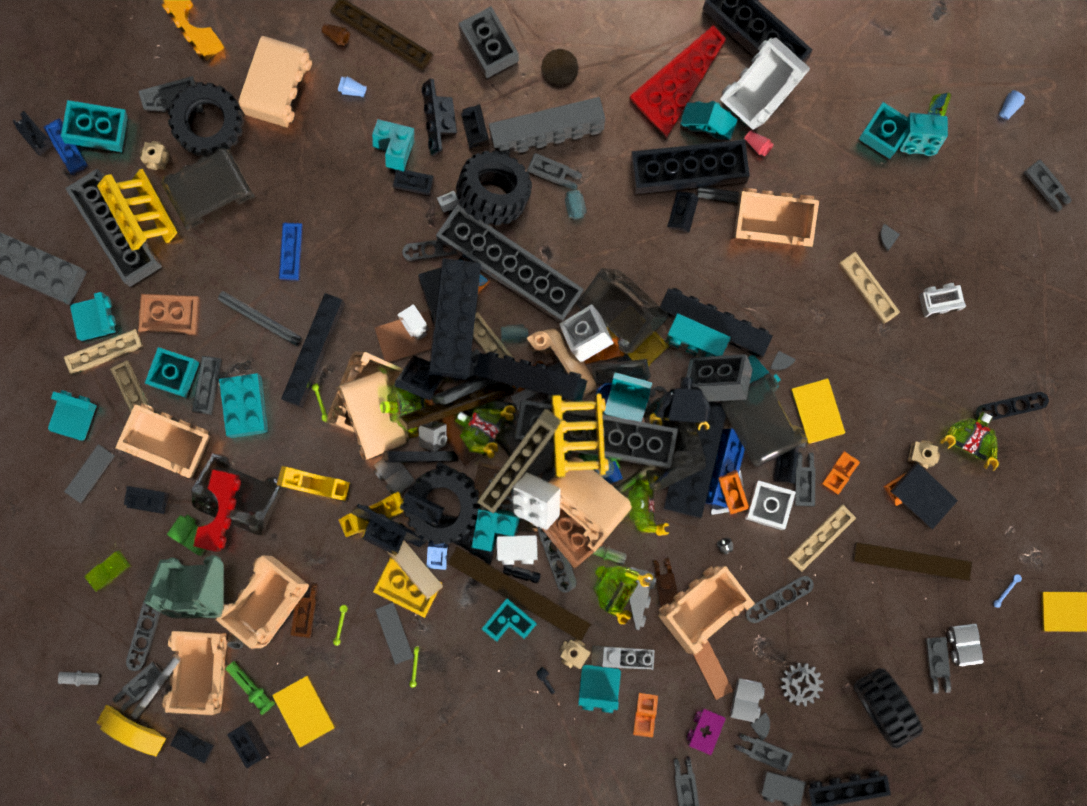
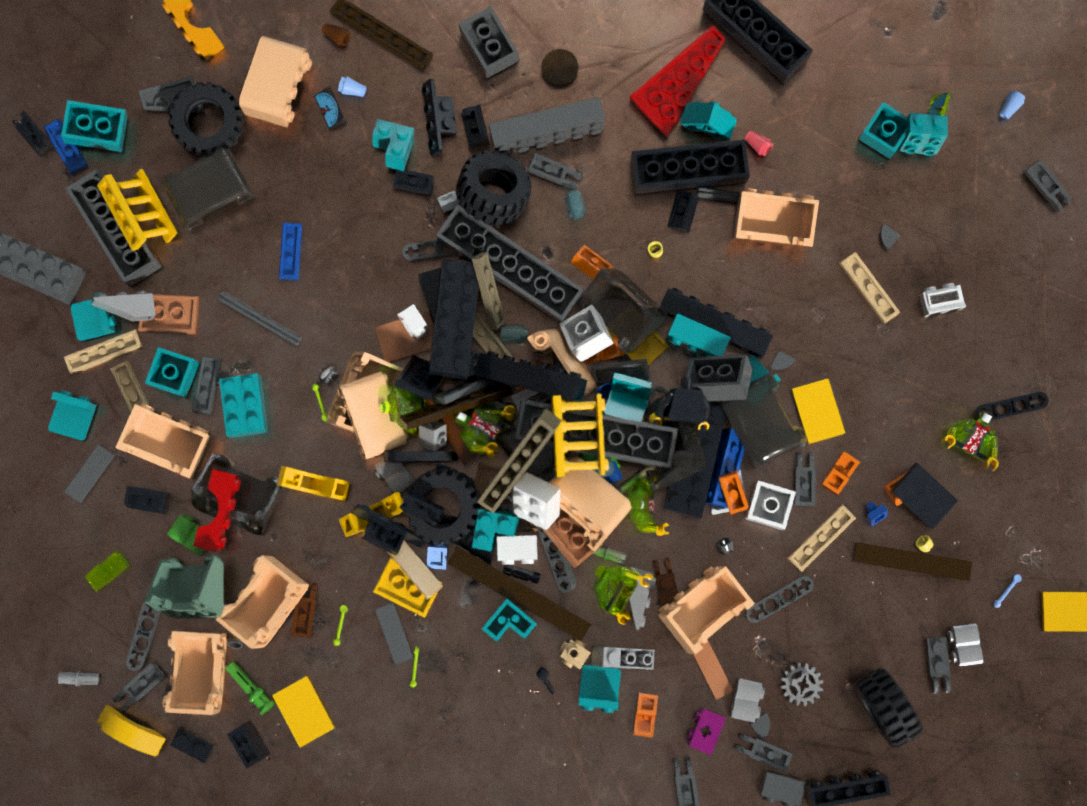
light grey bar [131,655,181,719] -> none
tan brick [140,141,169,170] -> none
black brick [281,293,345,409] -> none
white windscreen [720,38,810,130] -> none
black plate [774,443,799,484] -> none
tan brick [907,440,940,469] -> none
none -> light grey slope [91,291,156,321]
none -> slope [314,86,346,130]
none -> light grey bush [320,366,339,385]
none -> dark tan tile [472,252,505,330]
none -> orange slope [571,244,614,285]
none -> light yellow hinge [648,241,663,258]
none -> blue tile [866,501,888,527]
none -> light yellow hinge [916,535,933,552]

